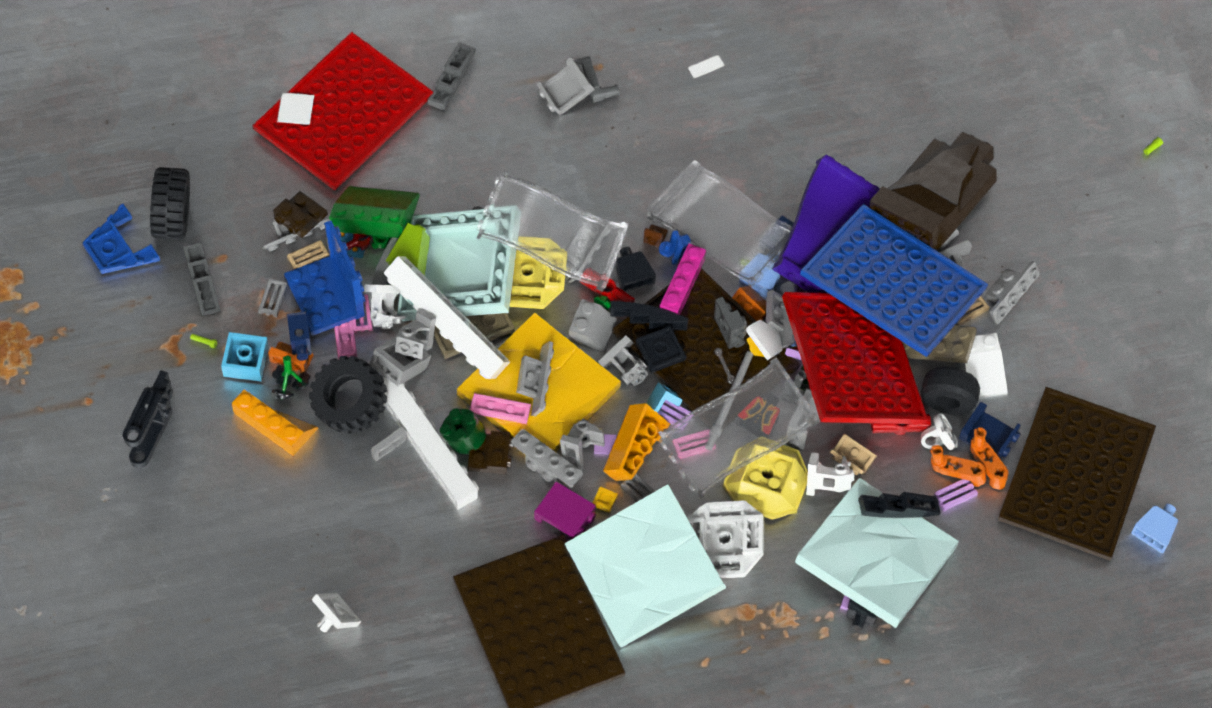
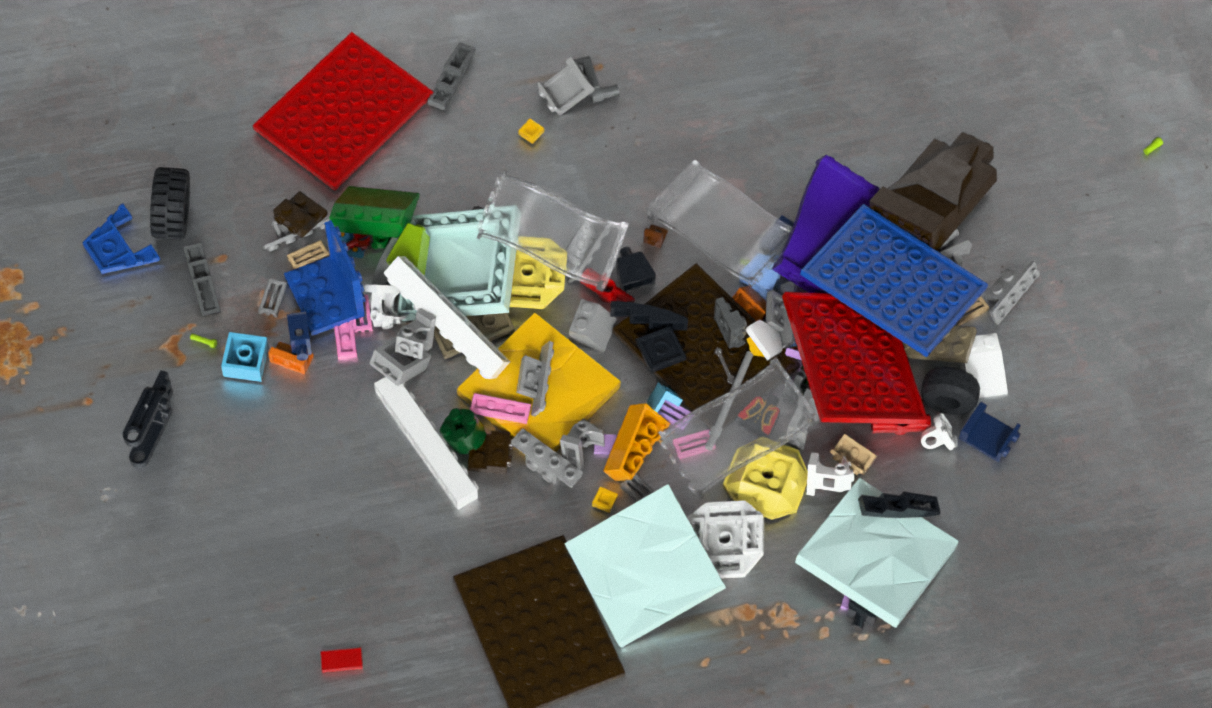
light orange wedge [232,389,318,456] -> none
black plant [272,356,311,400] -> none
white sticker [277,93,314,125] -> none
black tyre [309,356,387,434] -> none
white tile [312,593,362,632] -> none
light grey tile [371,427,407,461] -> none
magenta panel [534,482,597,540] -> none
green plate [593,296,611,312] -> none
light grey tile [598,336,649,387] -> none
blue hips [659,230,691,265] -> none
dark pink brick [660,243,706,315] -> none
white sticker [688,55,724,78] -> none
orange beam [930,445,986,487] -> none
lavender tile [933,479,978,512] -> none
orange beam [970,427,1008,490] -> none
dark brown plate [998,387,1156,561] -> none
light blue torso [1131,504,1178,553] -> none
none -> red tile [321,648,363,673]
none -> yellow plate [518,119,544,144]

